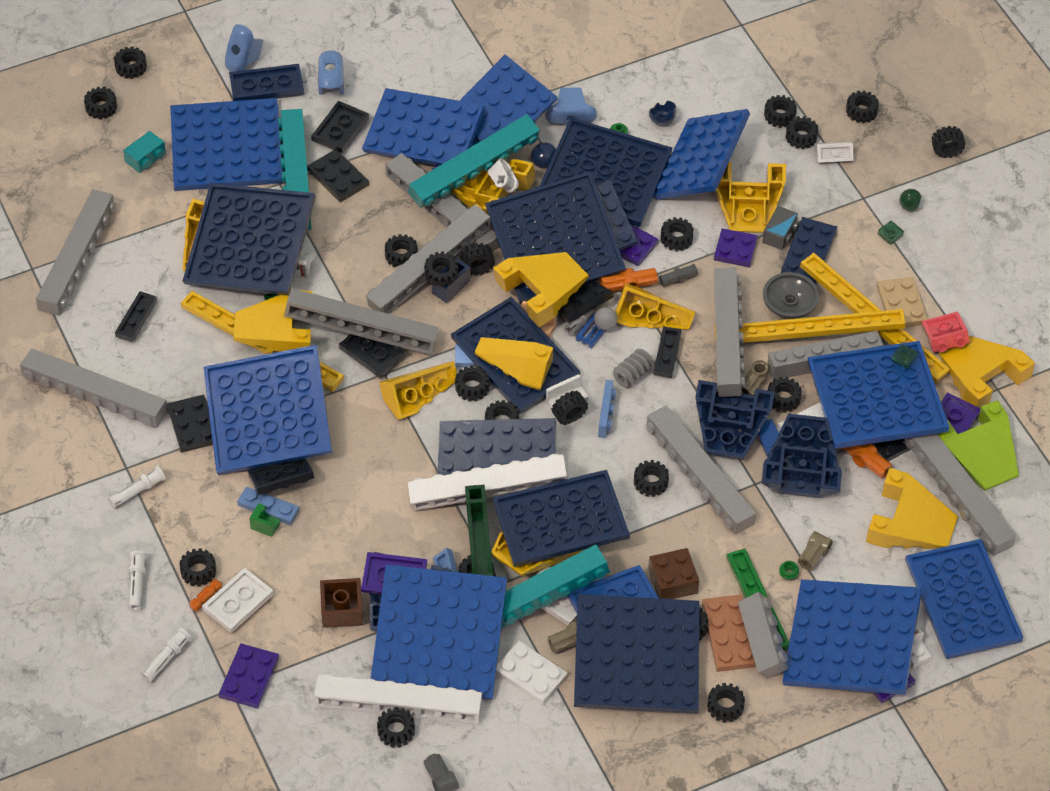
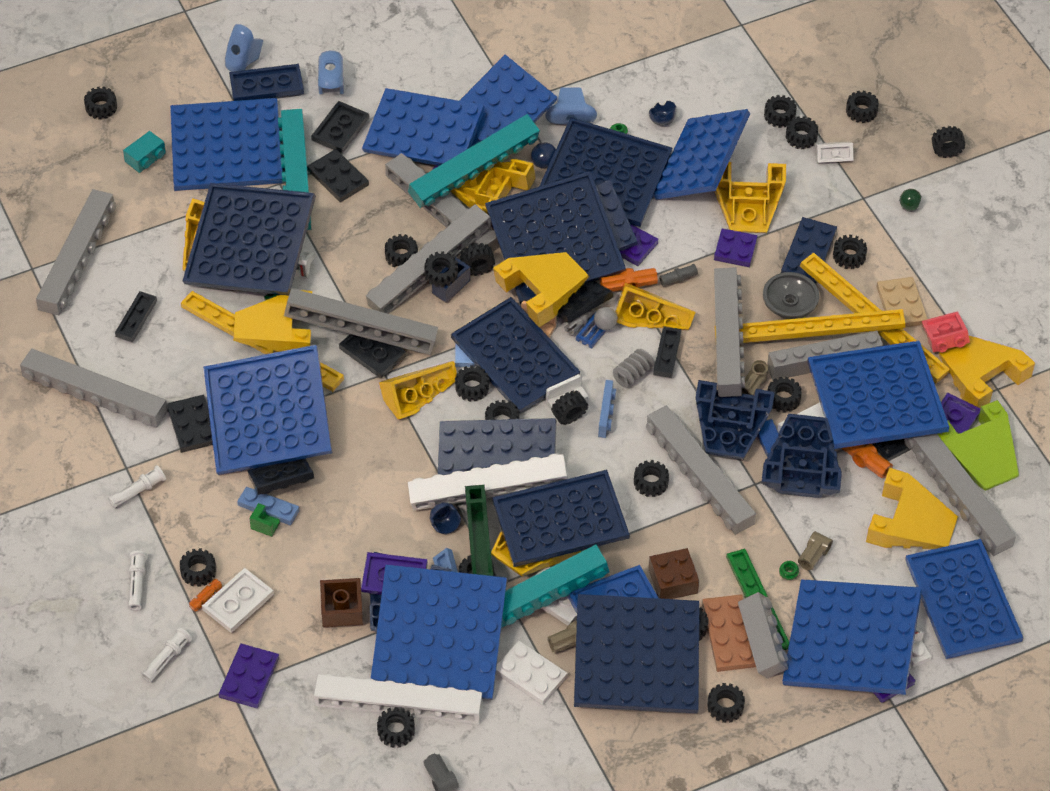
black tyre [114,47,147,79] -> none
yellow wedge [475,337,553,390] -> none
white piece [487,158,519,193] -> none
black tyre [660,217,694,252] -> none
dark grey brick [762,206,799,250] -> none
clear green plate [878,221,904,245] -> none
plate [892,344,918,369] -> none
none -> dark blue hair [429,502,461,534]
none -> black tyre [833,234,867,269]

